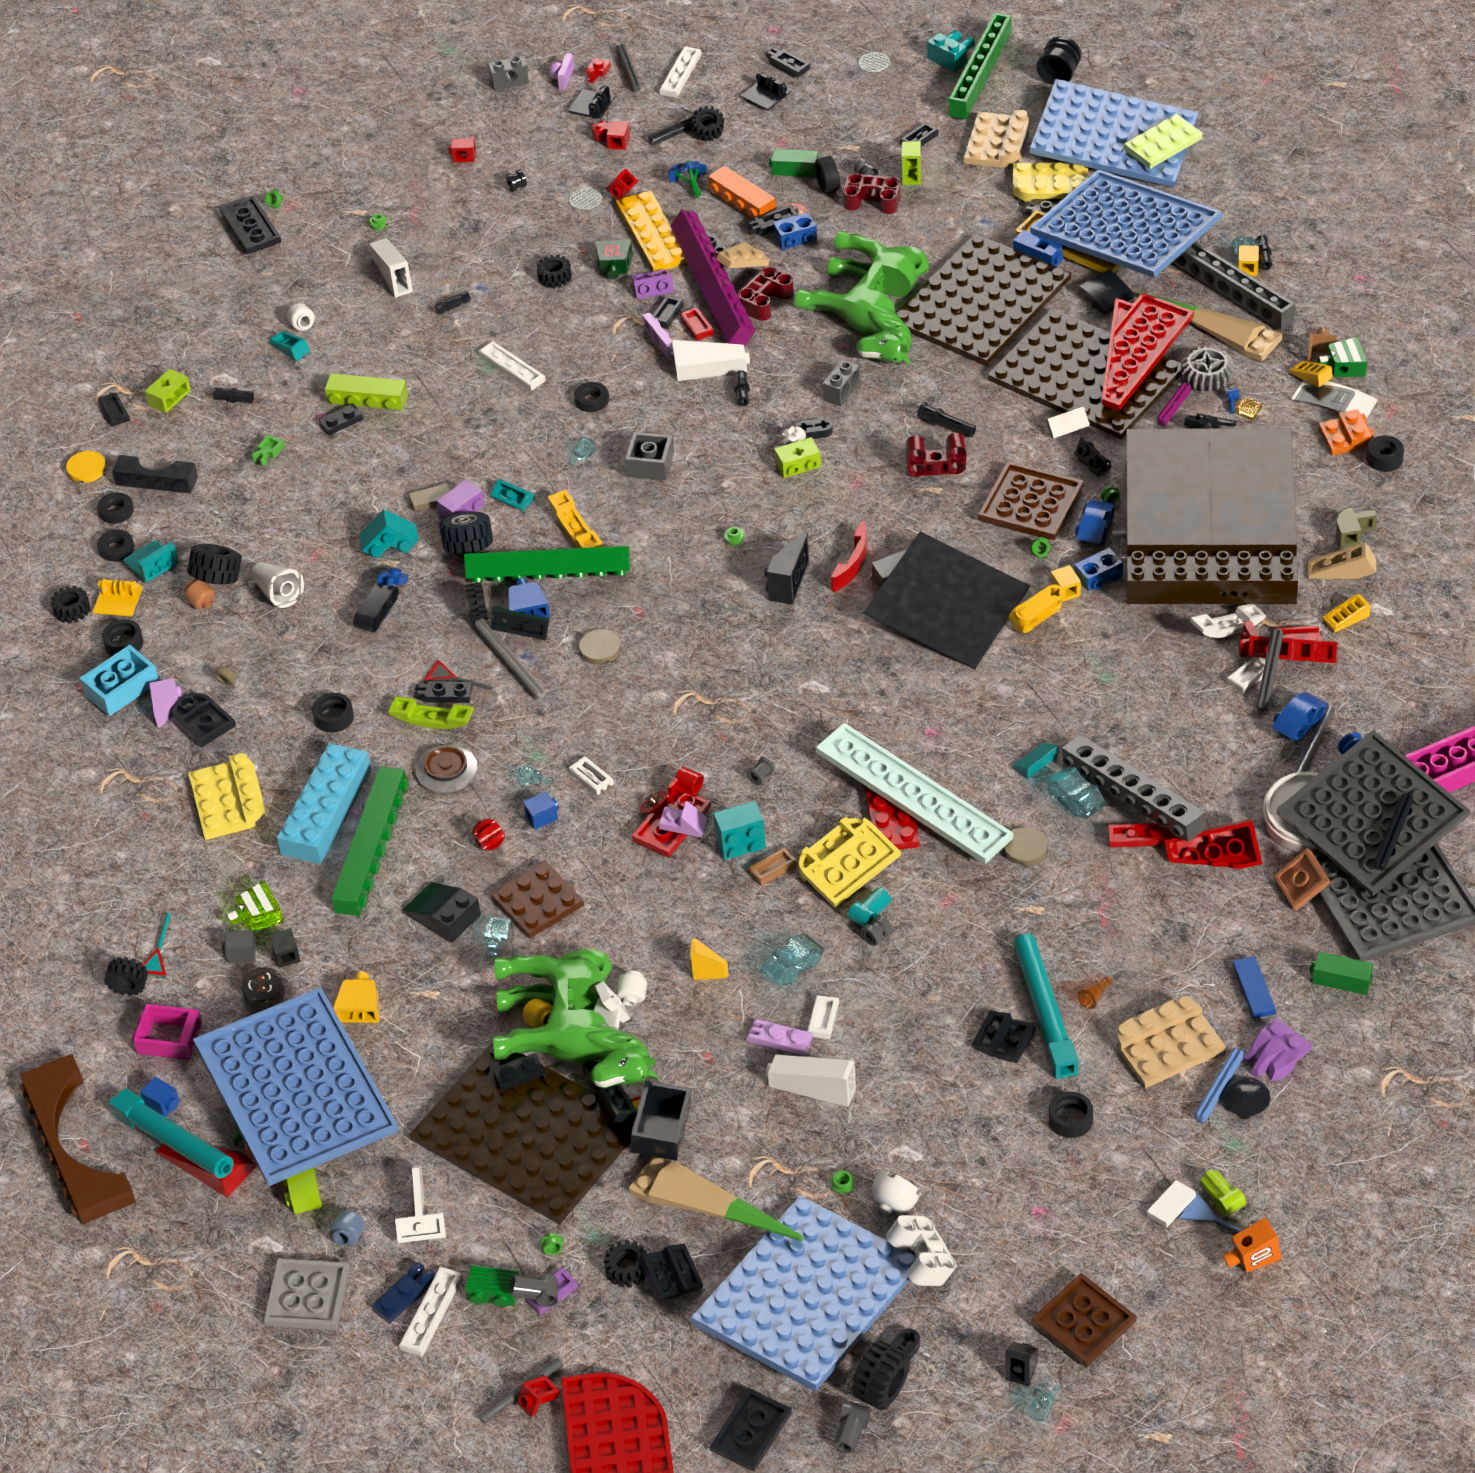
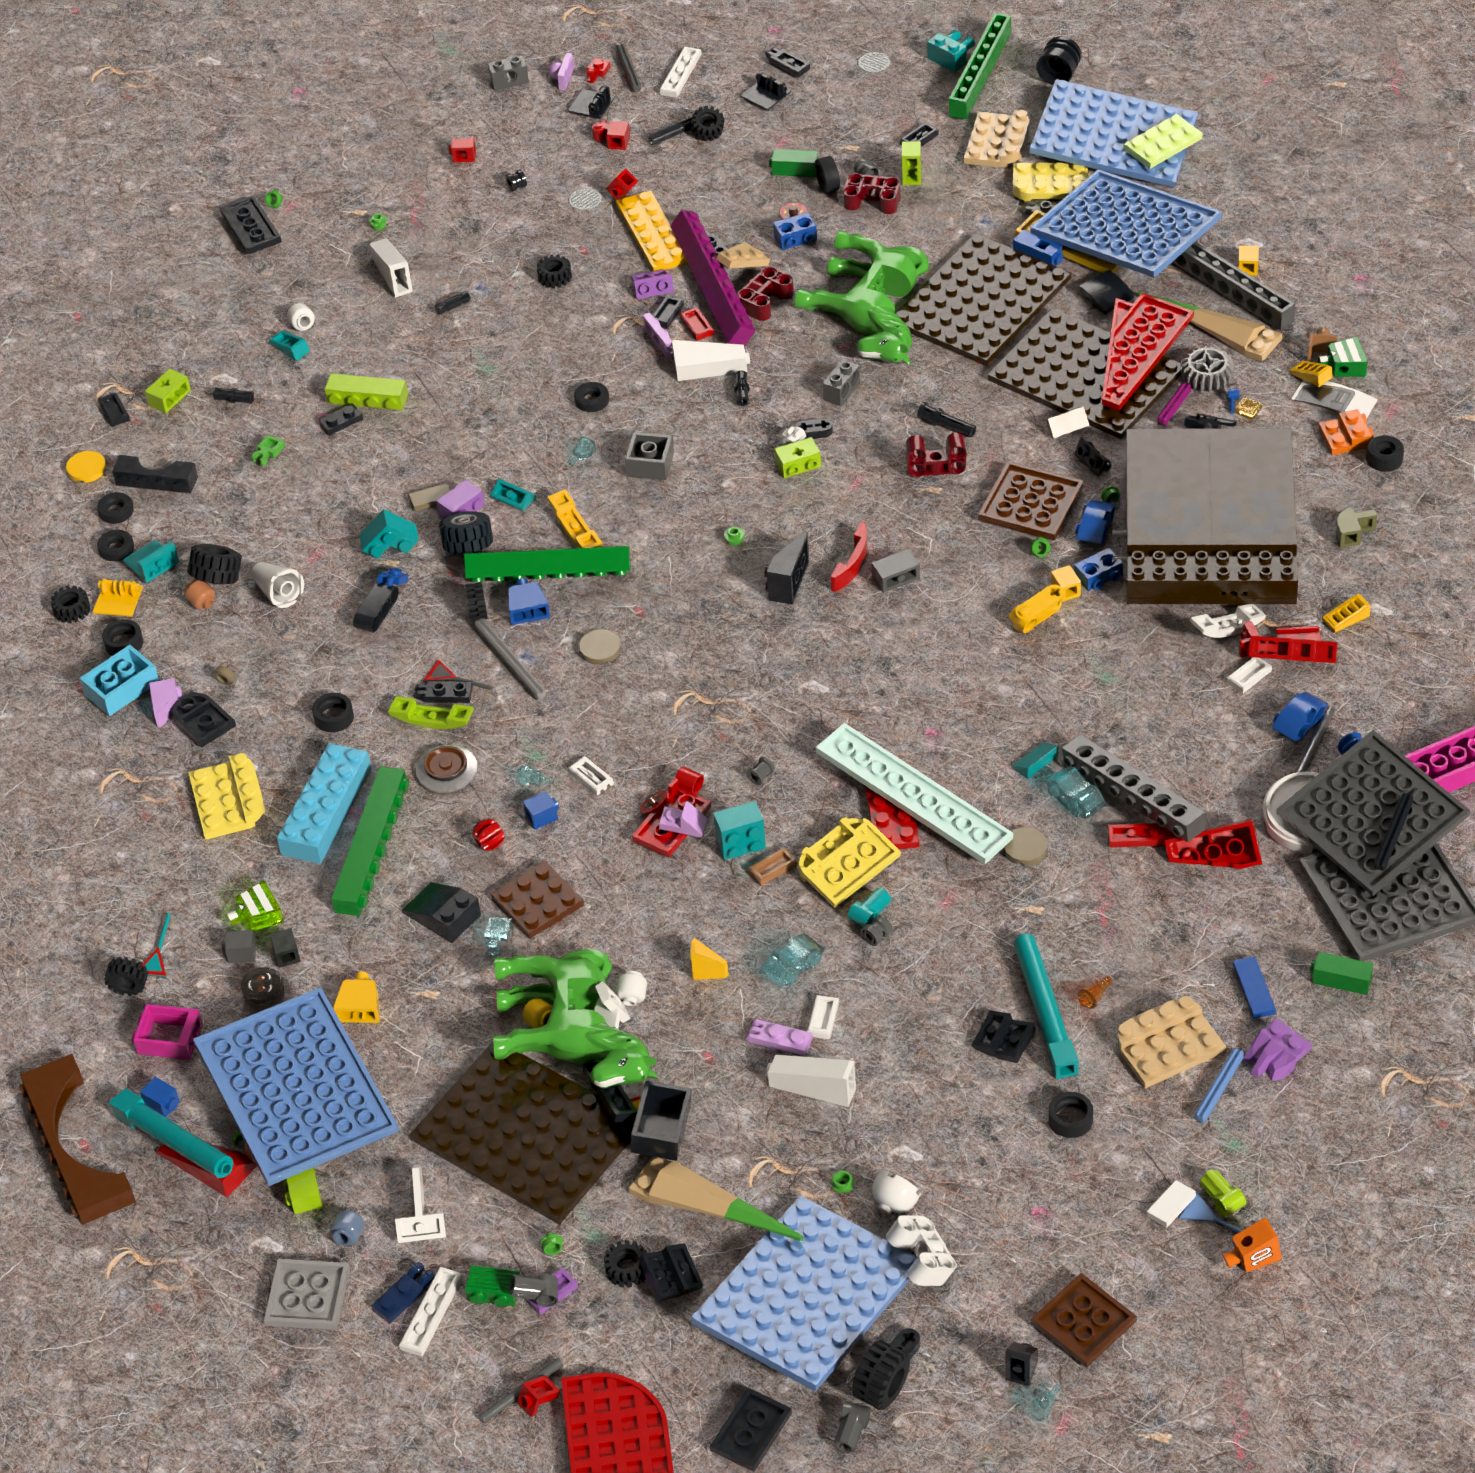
white tile [479,341,545,391] -> none
black plate [490,606,550,640] -> none
black plate [493,1053,545,1091] -> none
dark green torso [595,239,633,279] -> none
plant [668,160,707,197] -> none
brick [708,166,776,219] -> none
black hinge [746,204,798,235] -> none
black piece [863,531,1030,669] -> none
black dish [1223,1077,1270,1119] -> none
clear light blue piece [1230,236,1263,255] -> none
black pin [1255,235,1273,270] -> none
dark grey axle [1256,629,1283,711] -> none
nougat plate [1273,848,1331,911] -> none
tan slope [1308,542,1376,579] -> none

